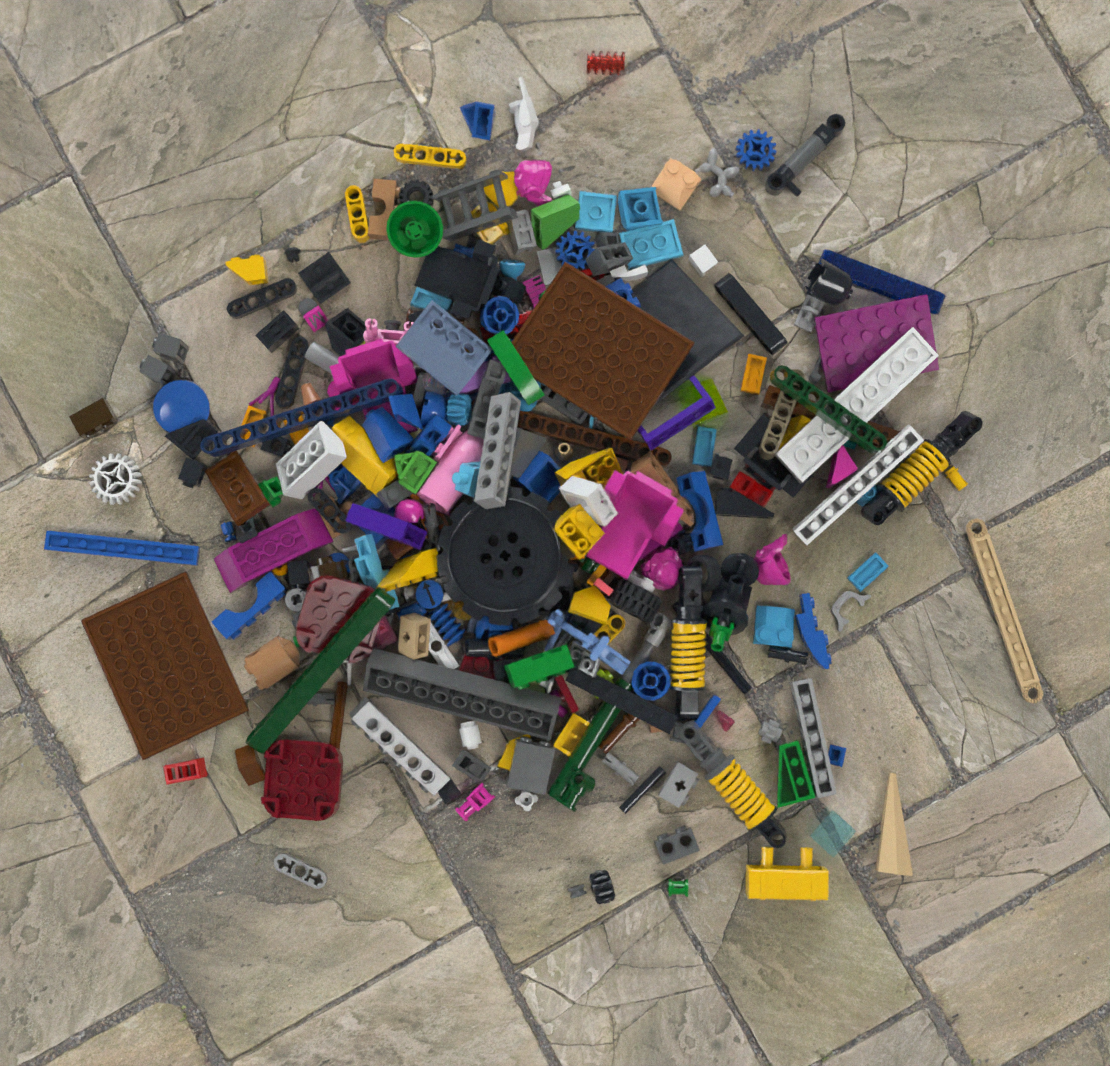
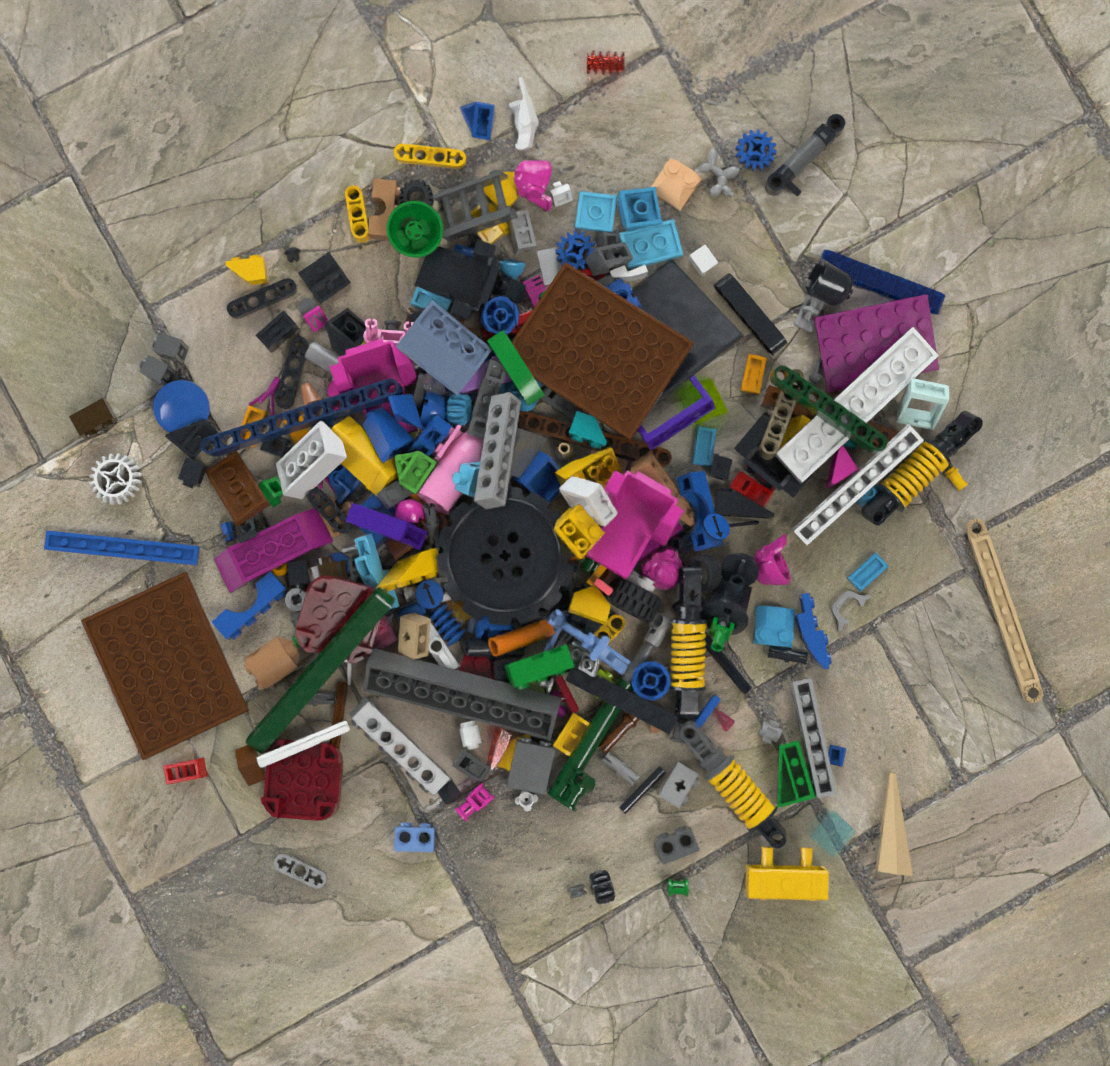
bright green slope [531,194,580,250] -> none
none -> white axle [257,720,350,768]
none -> medium blue brick [394,823,436,852]
none -> clear red slope [487,726,513,769]
none -> teal slope [569,411,607,449]
none -> blue piece [703,513,759,540]
none -> light aqua window [897,378,949,430]

